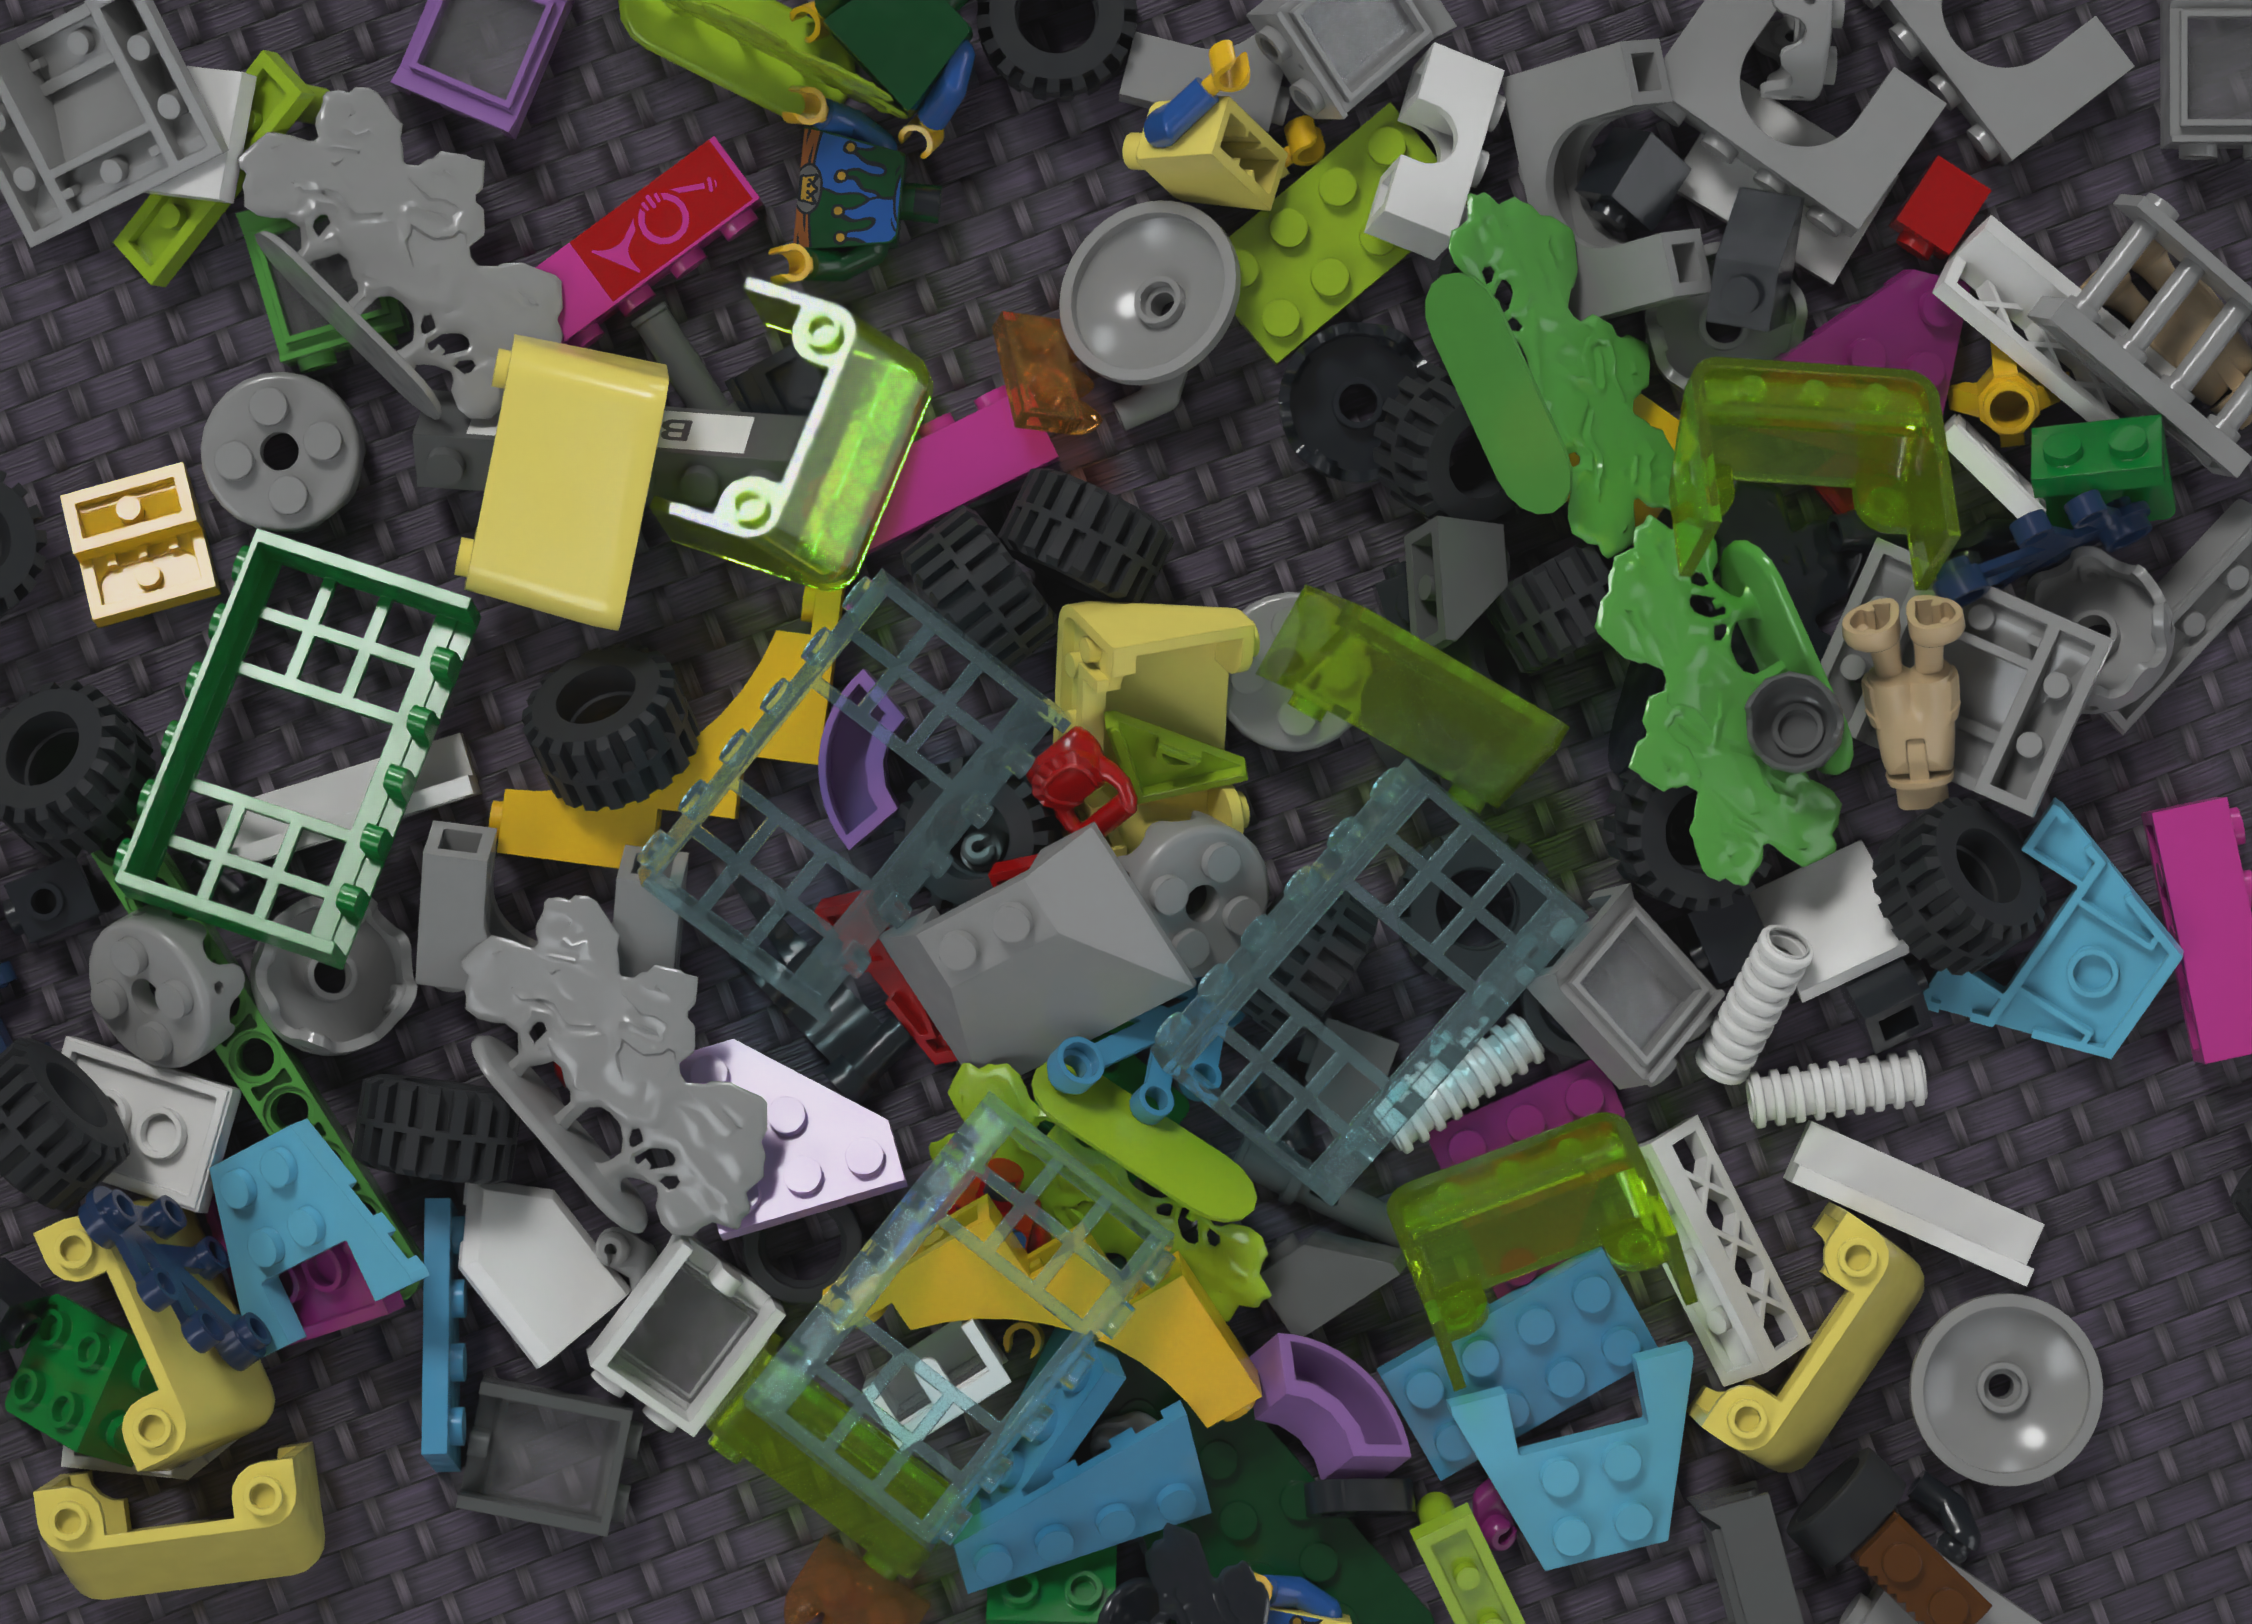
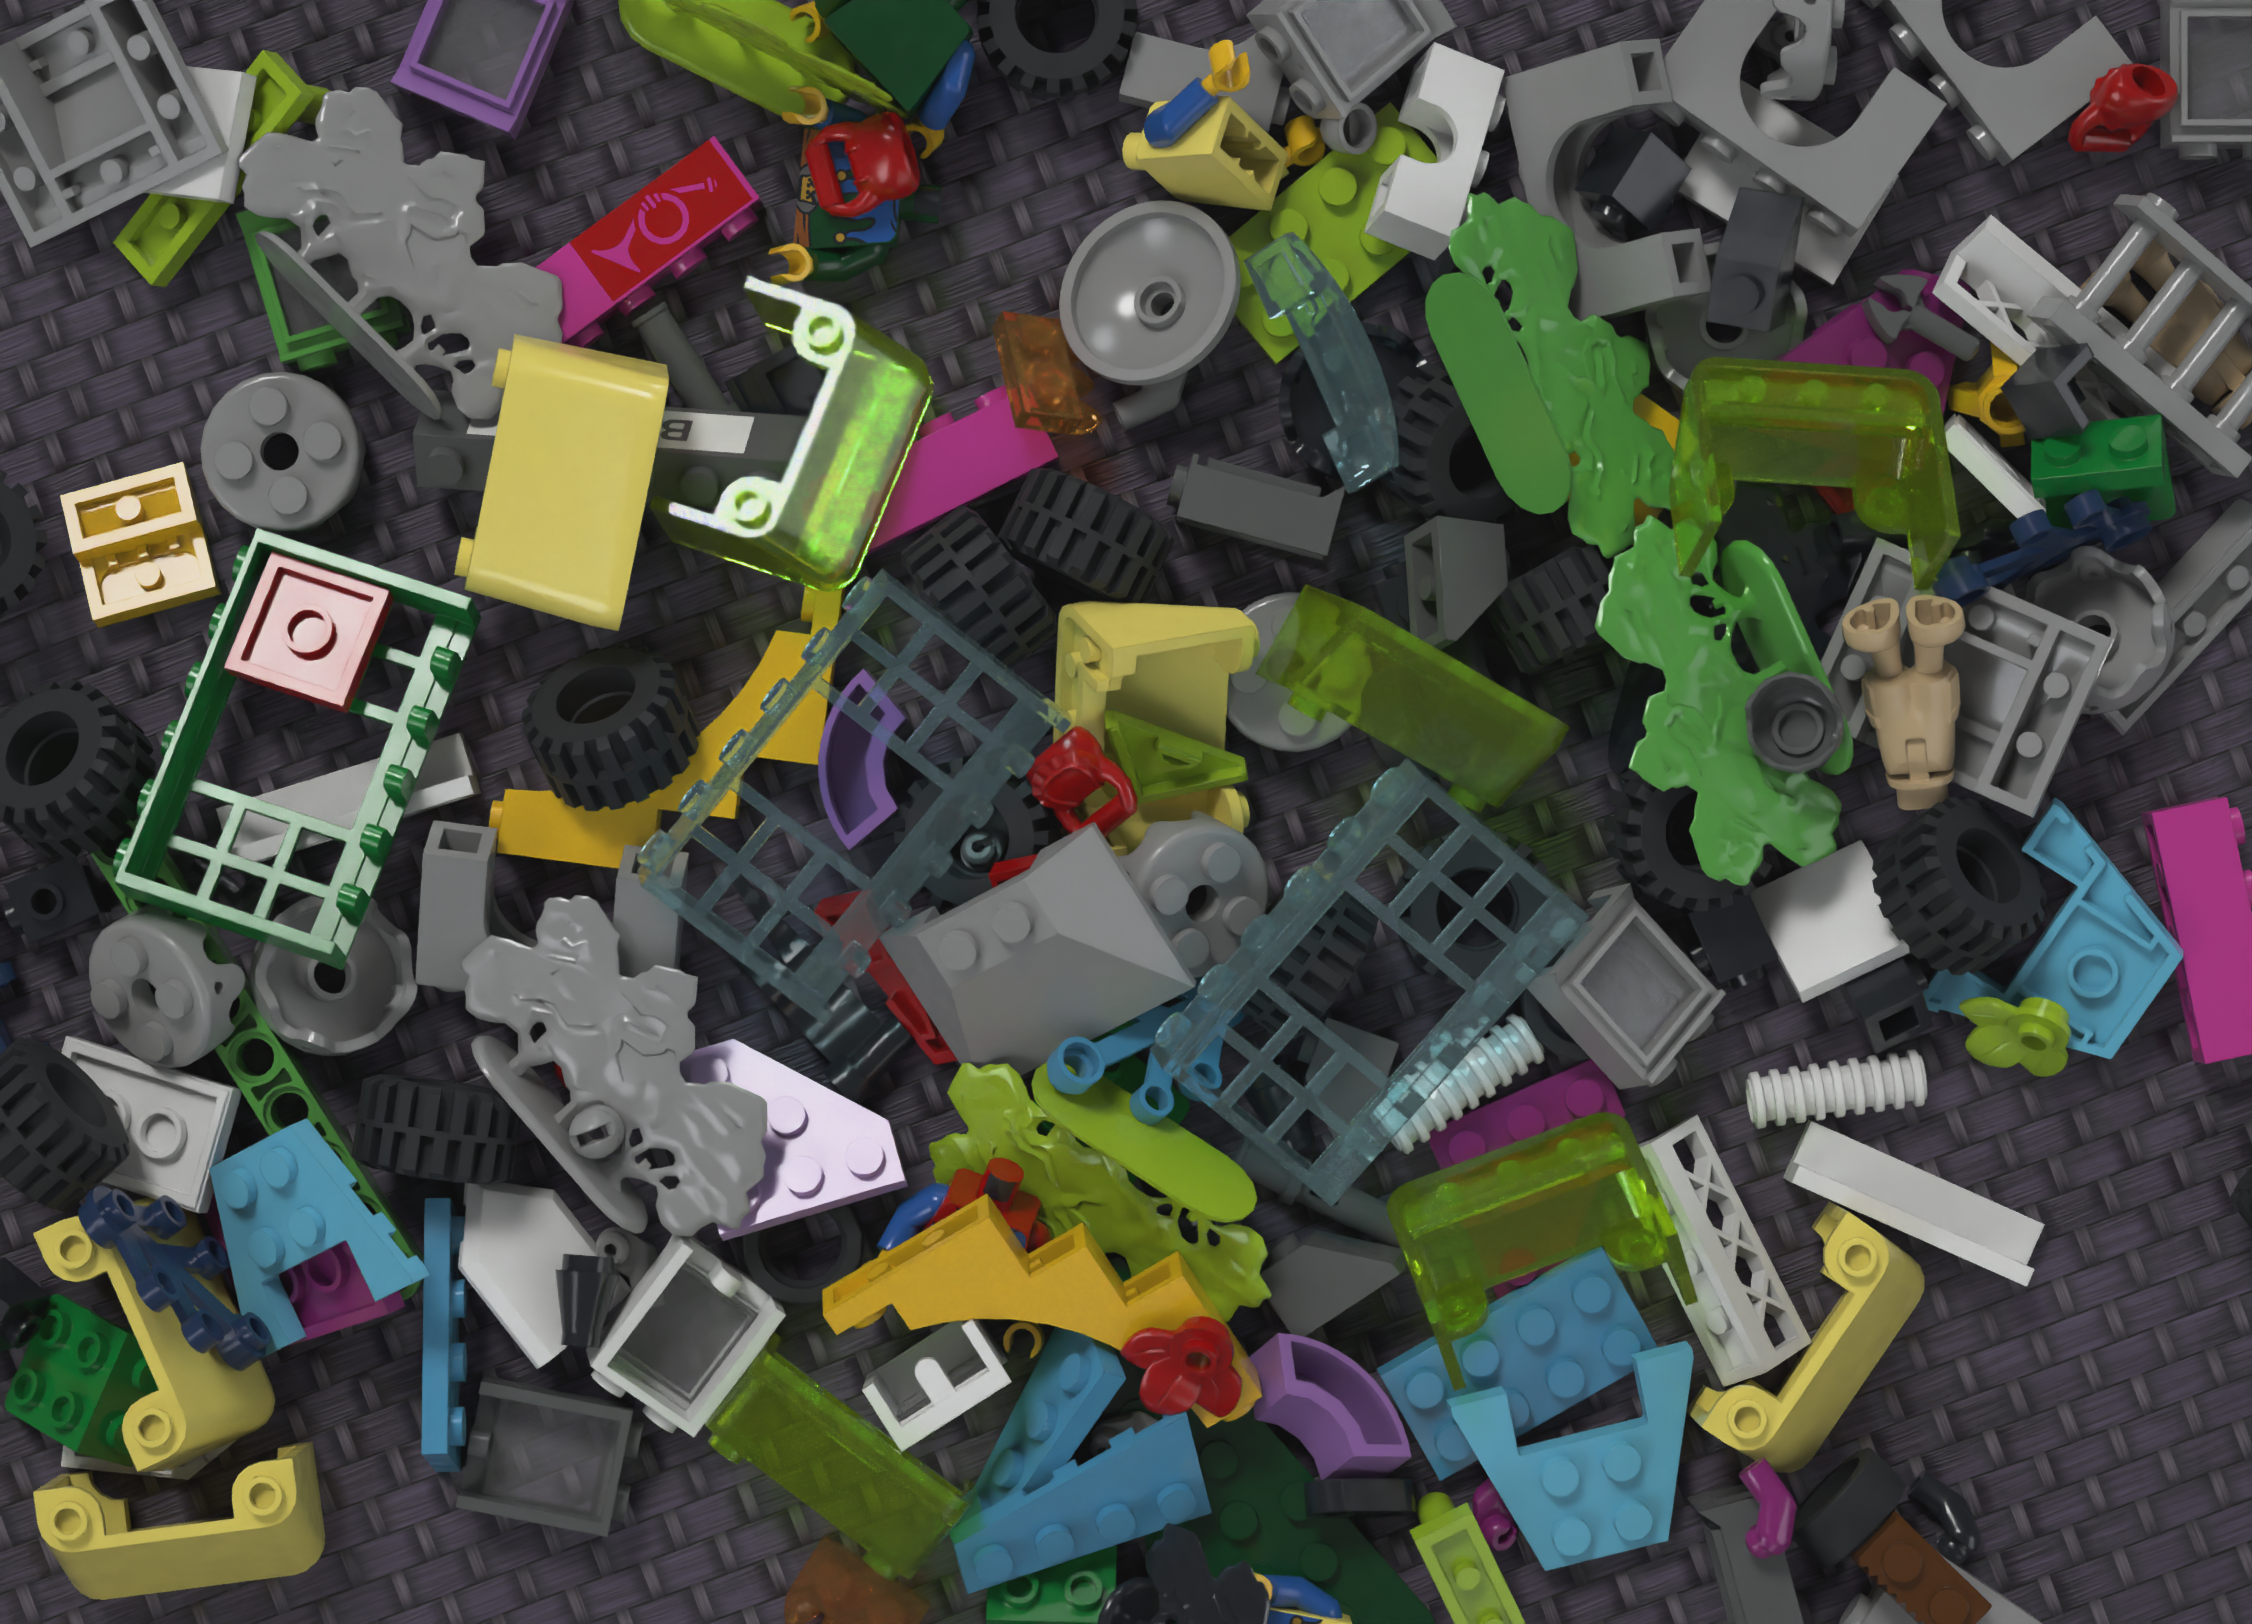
clear light blue window [743,1091,1176,1552] -> none
white piece [1695,925,1814,1085] -> none
red brick [1888,155,1992,261] -> none
light grey dish [1909,1293,2103,1486] -> none
none -> plate [224,551,395,714]
none -> black cone [555,1254,619,1348]
none -> light grey hinge [569,1104,625,1159]
none -> red piece [804,112,921,217]
none -> red plate [1120,1316,1243,1418]
none -> dark grey window [1166,453,1346,561]
none -> clear light blue slope [1243,232,1399,494]
none -> light grey hinge [1319,103,1377,154]
none -> magenta arm [1738,1457,1797,1559]
none -> dark grey bar [1862,274,1980,361]
none -> lime plate [1959,997,2071,1077]
none -> black panel [2000,343,2094,439]
none -> red piece [2067,63,2179,152]

